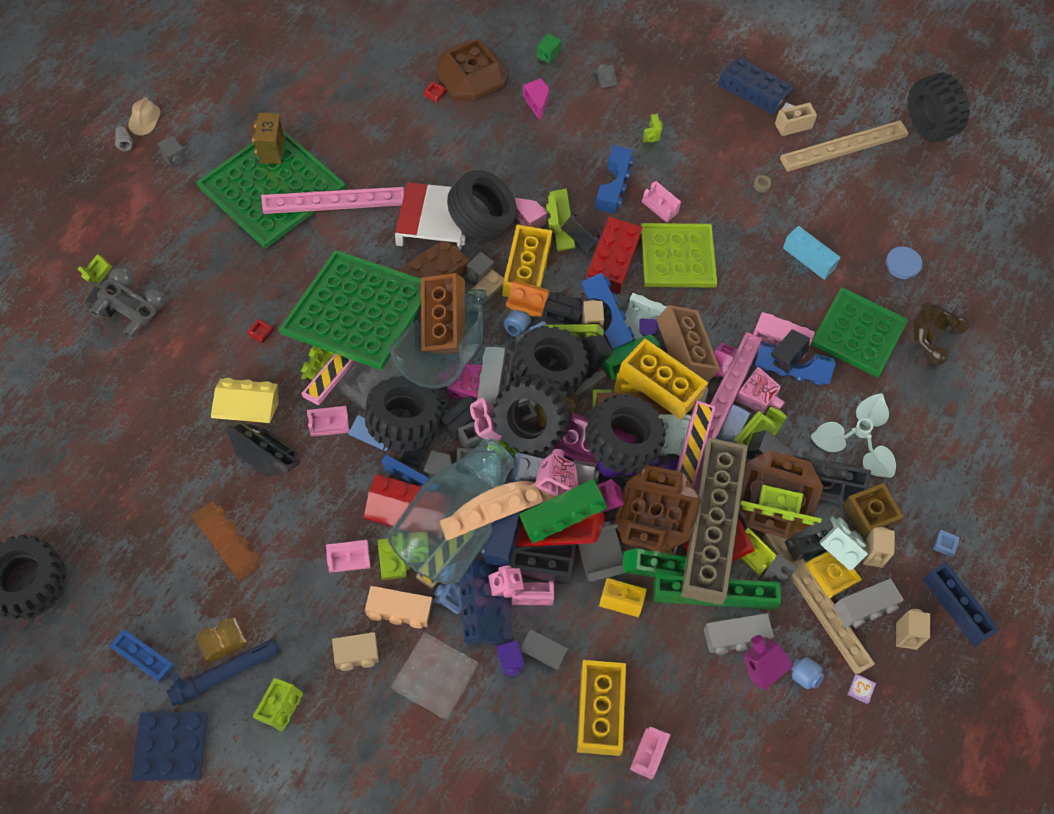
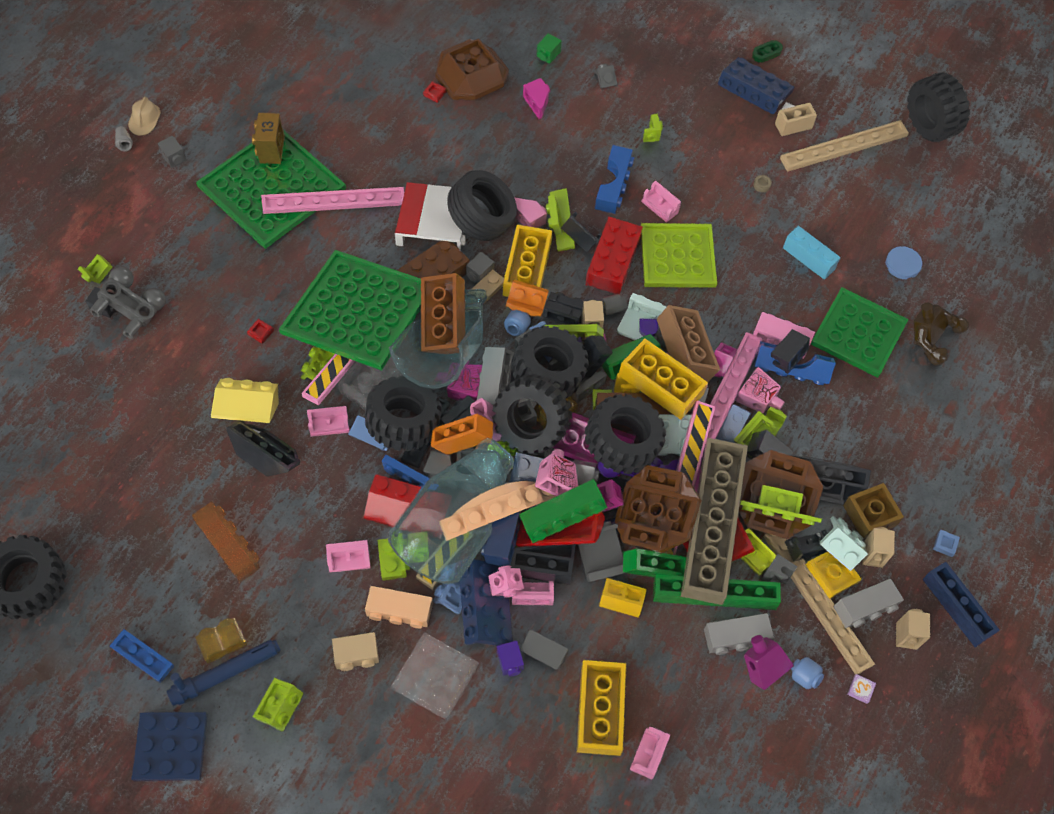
blue arch [581,273,634,350] -> none
light aqua plant [811,394,896,478] -> none
none -> orange brick [431,413,493,455]
none -> dark green plate [752,40,783,63]

